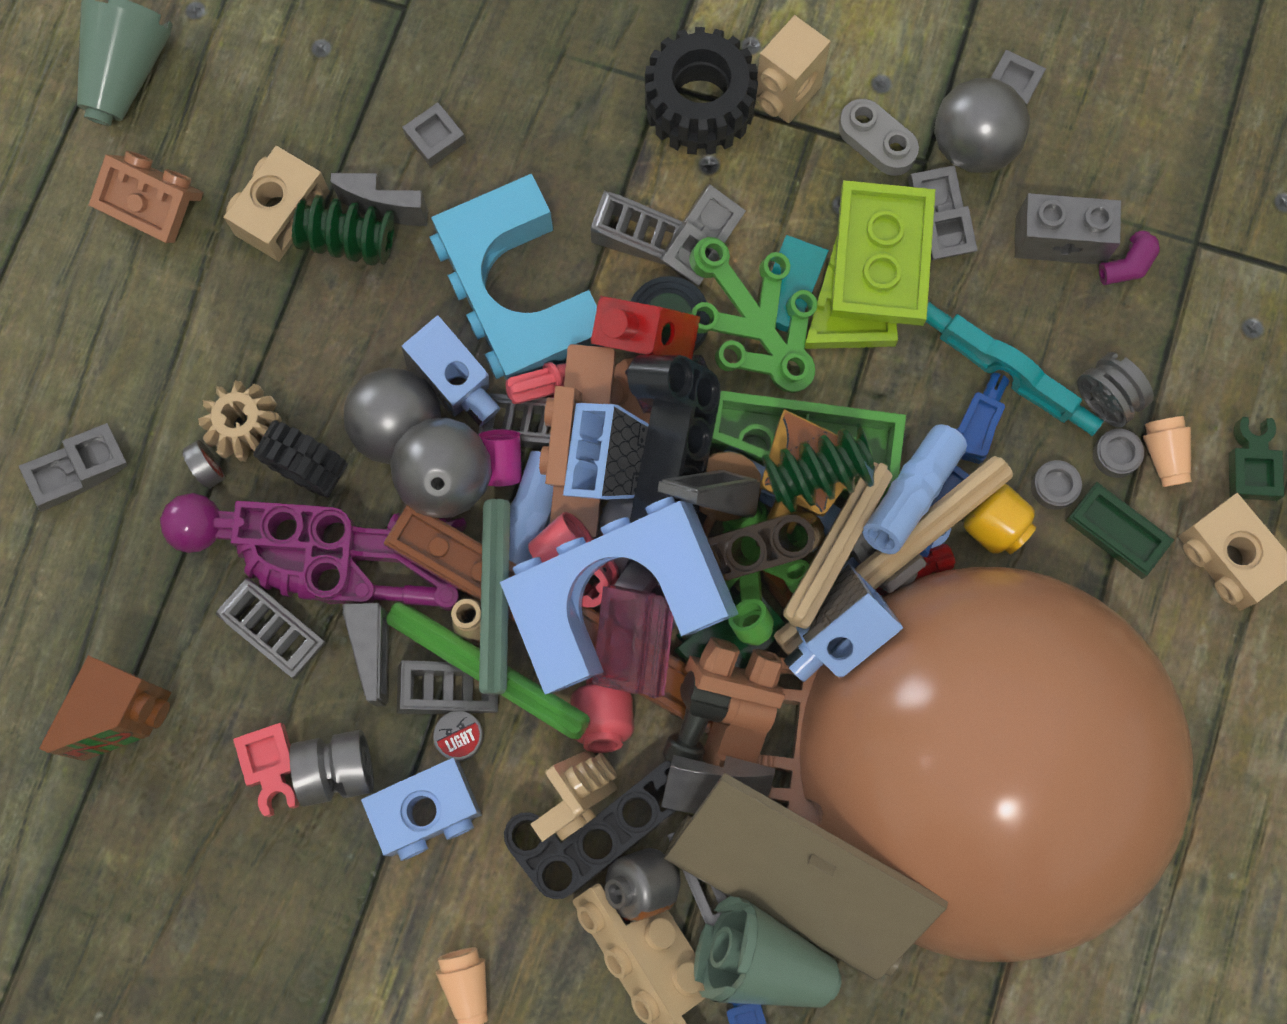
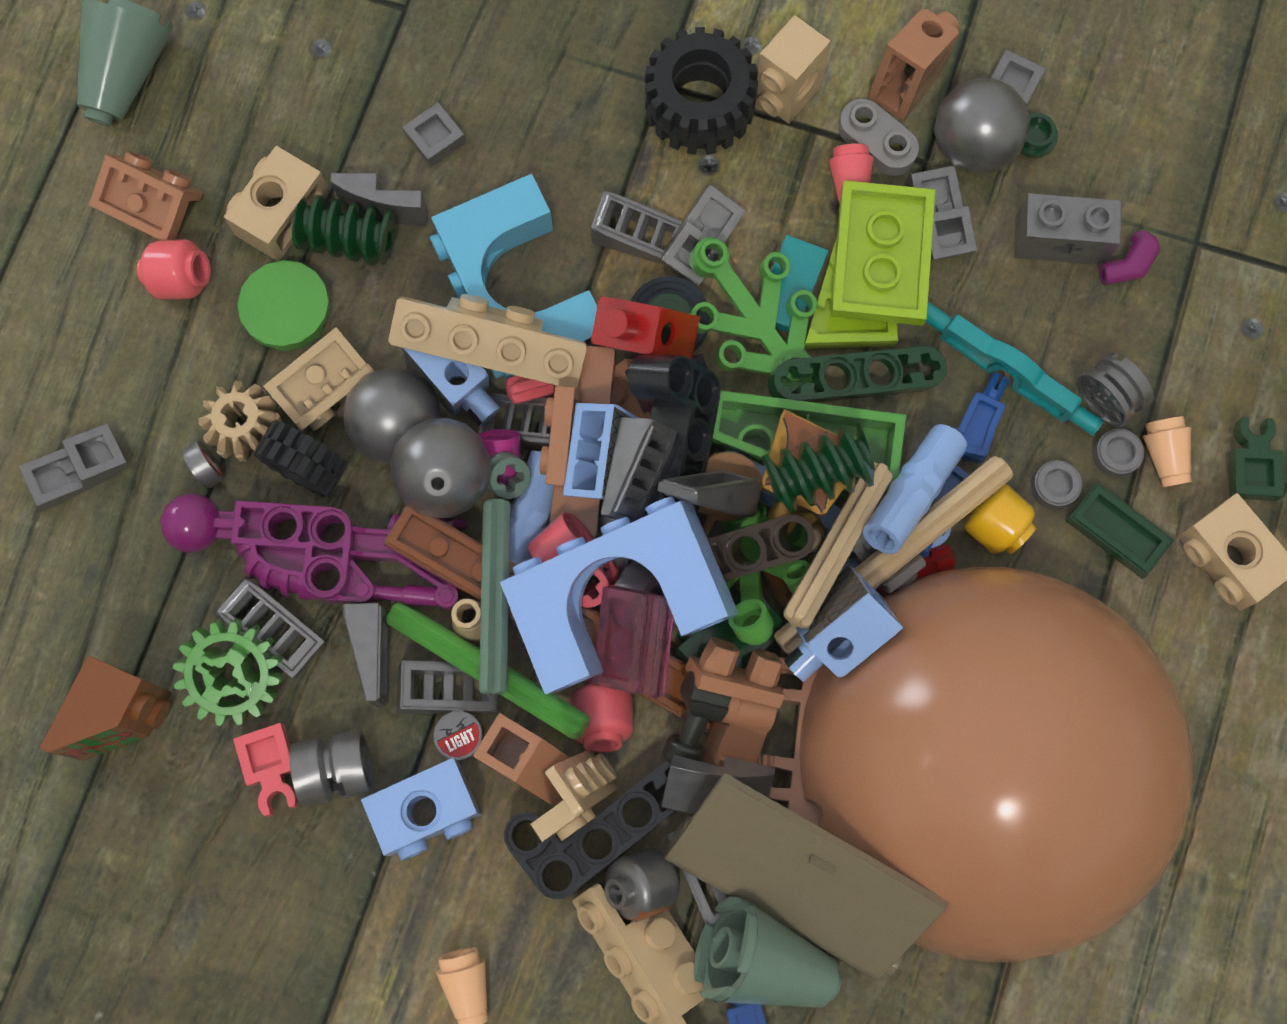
none -> coral head [137,239,211,300]
none -> bright green gear [173,618,284,726]
none -> bright green tile [237,260,332,351]
none -> tan bracket [263,327,374,431]
none -> tan bracket [388,294,587,388]
none -> nougat slope [473,713,571,807]
none -> sand green bush [488,452,531,499]
none -> flat silver slope [601,417,677,523]
none -> dark green beam [768,346,947,403]
none -> coral cone [829,143,874,204]
none -> nougat torso [868,9,960,122]
none -> dark green plate [1021,113,1058,158]

